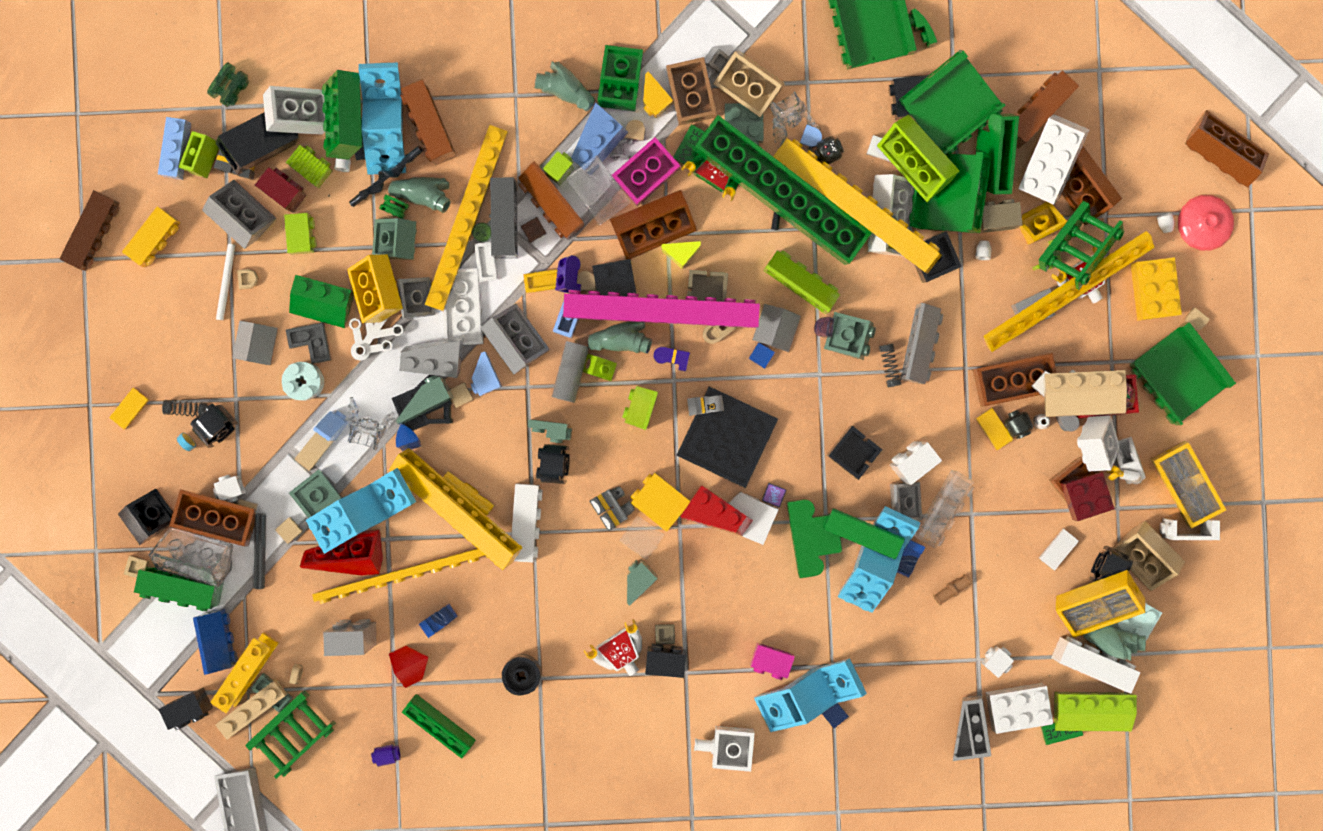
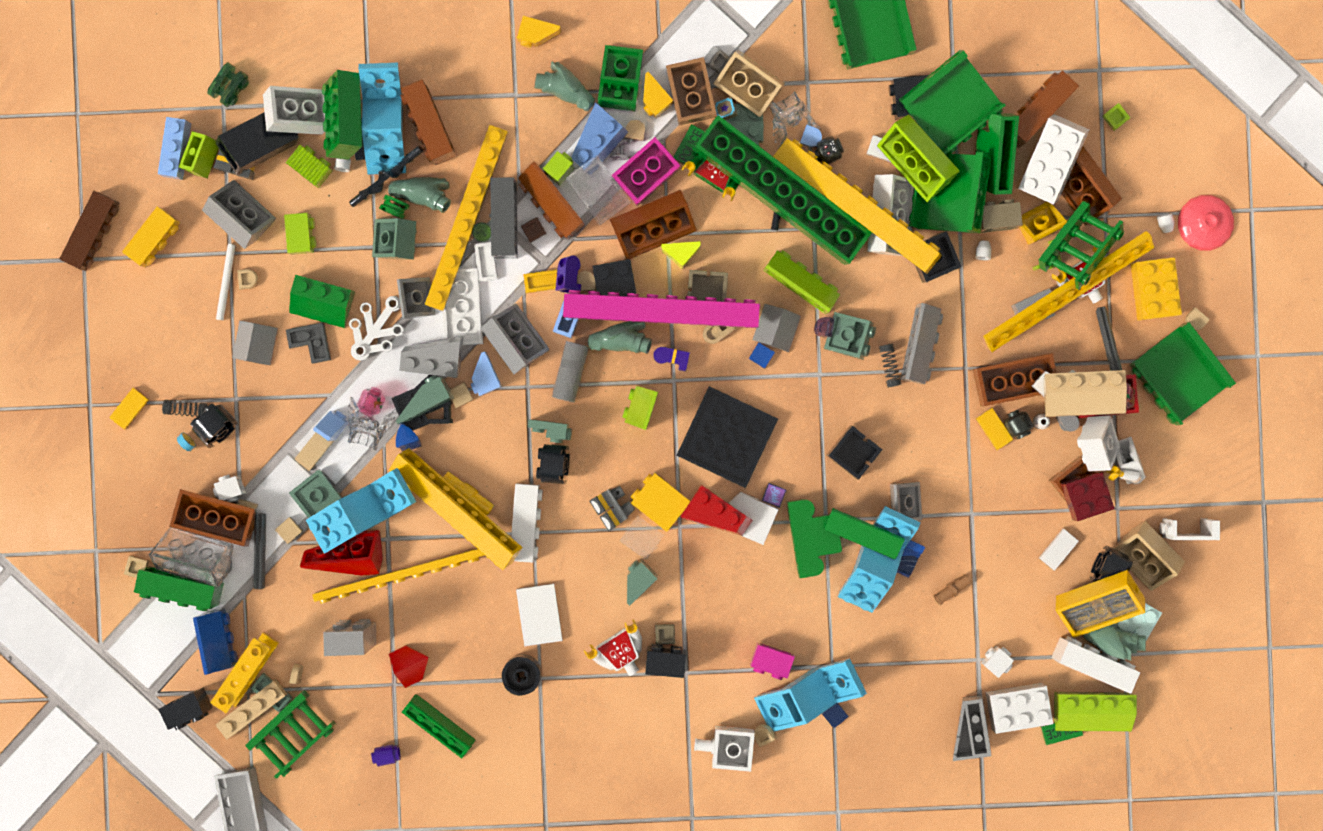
black slope [118,489,173,545] -> none
dark red brick [255,167,307,213] -> none
light aqua brick [282,362,325,401] -> none
yellow brick [347,254,403,323] -> none
leg [419,604,458,638] -> none
lime bracket [582,354,617,381] -> none
light grey leg [687,395,724,416] -> none
white brick [890,441,942,485] -> none
green slope [909,9,937,48] -> none
clear slope [914,470,974,549] -> none
clear brick [1151,441,1226,529] -> none
dark orange slope [1185,110,1269,188] -> none
none -> clear pink head [357,387,385,417]
none -> white tile [516,584,563,646]
none -> yellow slope [517,16,561,48]
none -> dark tan tile [714,97,738,120]
none -> tan tile [754,724,777,747]
none -> dark grey axle [1096,307,1122,371]
none -> lime plate [1102,103,1130,131]

